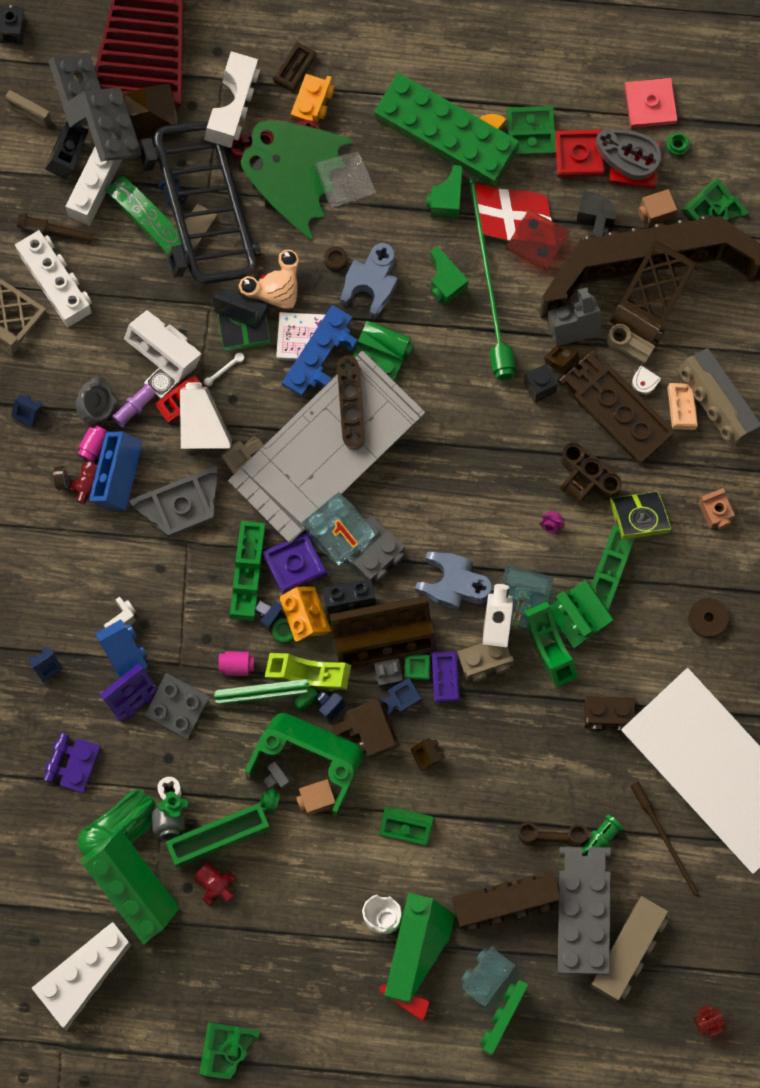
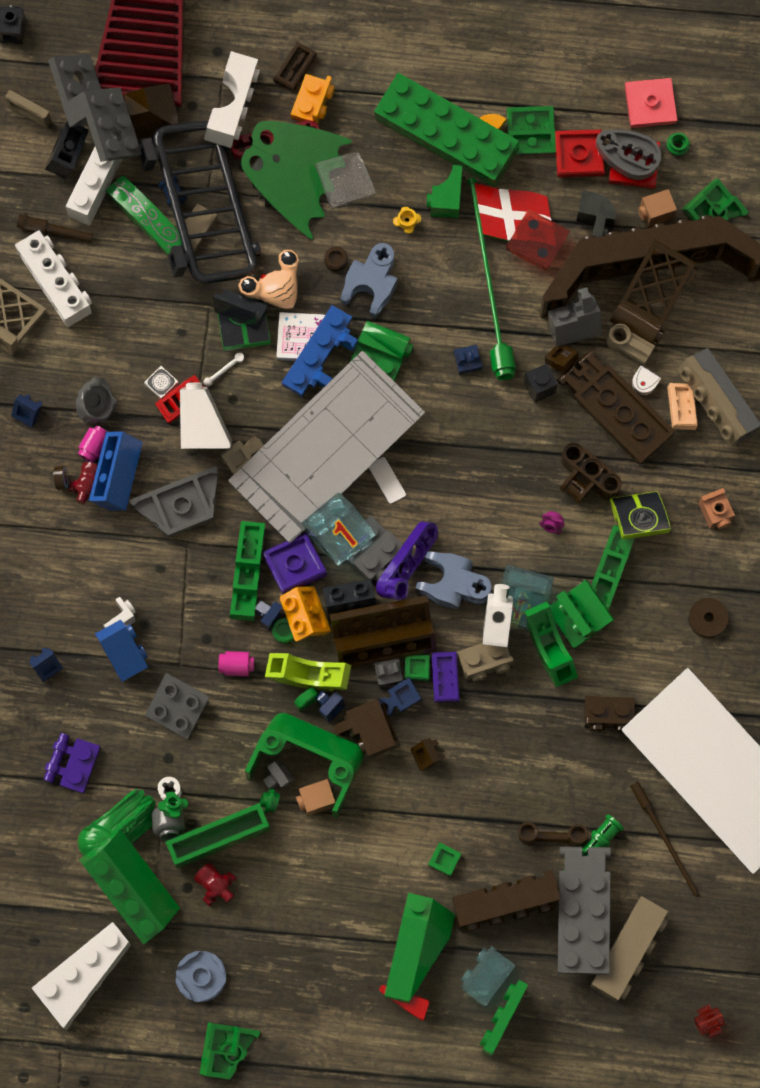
dark purple plate [99,663,158,723] -> none
medium lavender pin [112,384,157,427] -> none
white piece [124,310,201,383] -> none
axle [214,679,310,705] -> none
dark brown beam [337,356,365,450] -> none
white hair [362,895,403,934] -> none
green slope [379,806,434,846] -> none
green arch [430,246,469,306] -> none
none -> sand blue tile [176,951,226,1002]
none -> white sticker [369,457,406,504]
none -> dark purple beam [376,521,438,600]
none -> yellow plate [393,207,421,234]
none -> green tile [428,842,462,877]
none -> dark blue tile [453,345,483,375]

